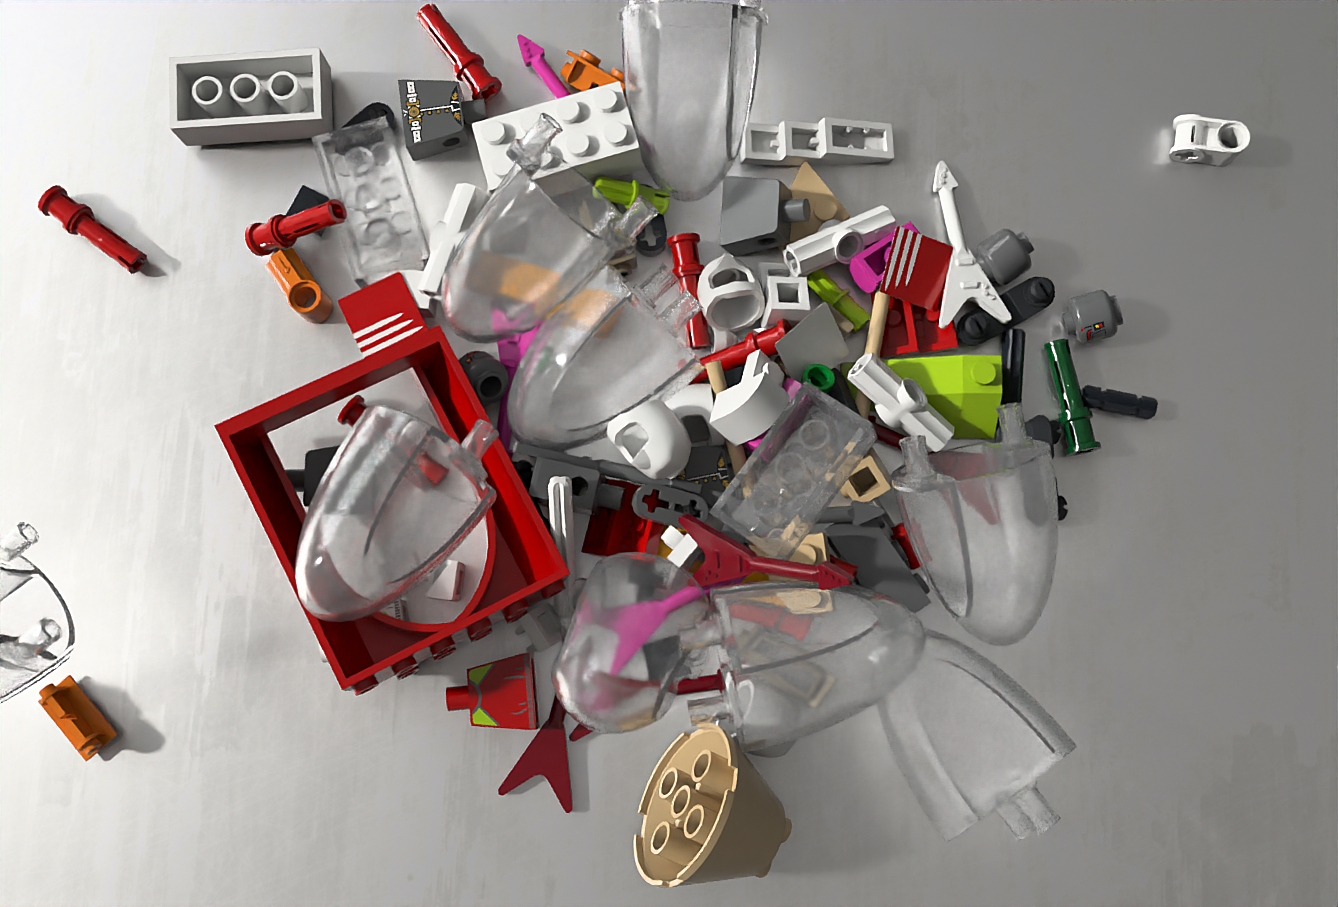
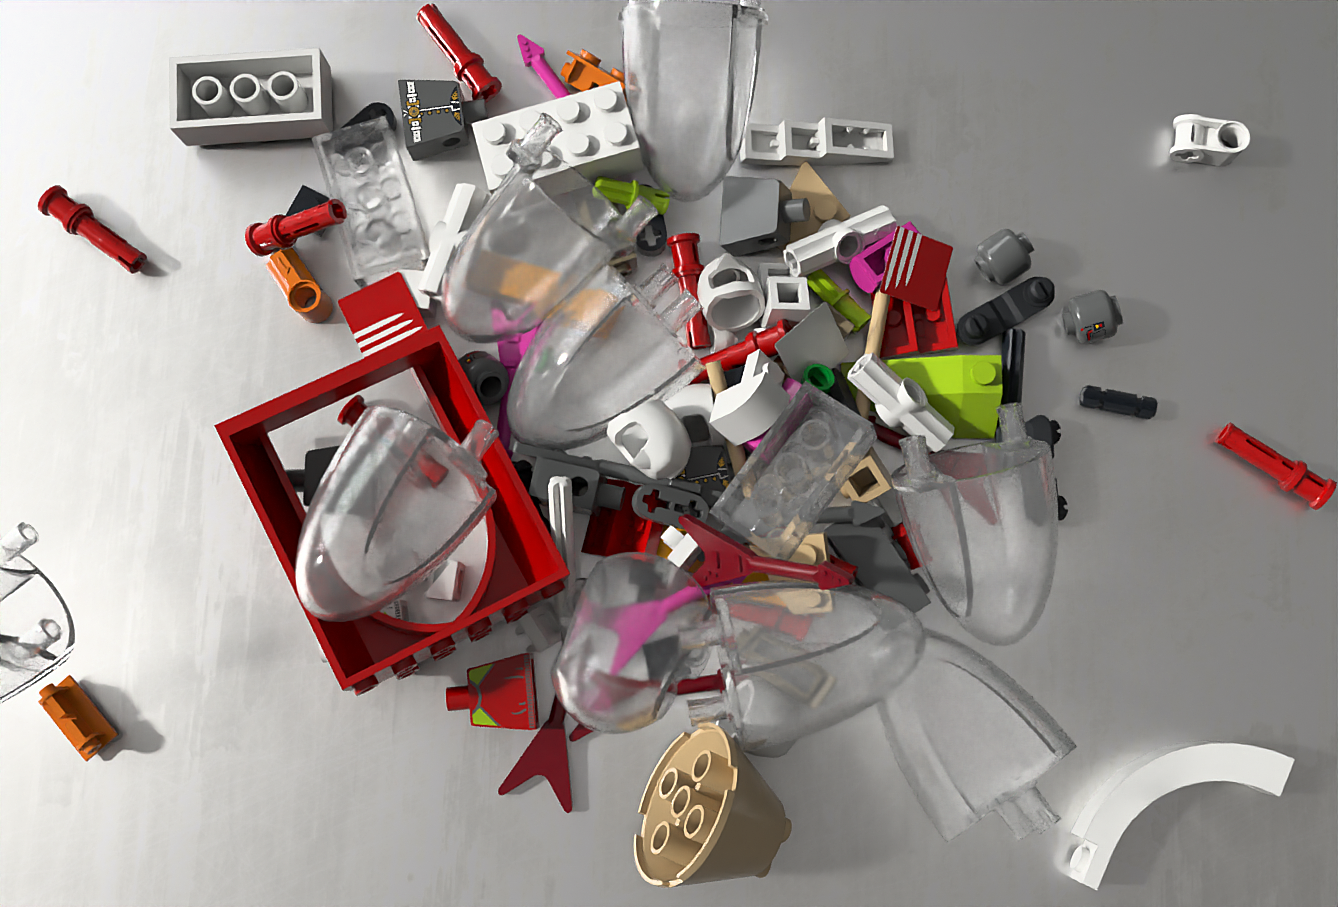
white piece [933,161,1011,329] -> none
dark green pin [1044,339,1101,456] -> none
none -> white arch [1070,741,1295,890]
none -> red pin [1216,422,1337,510]

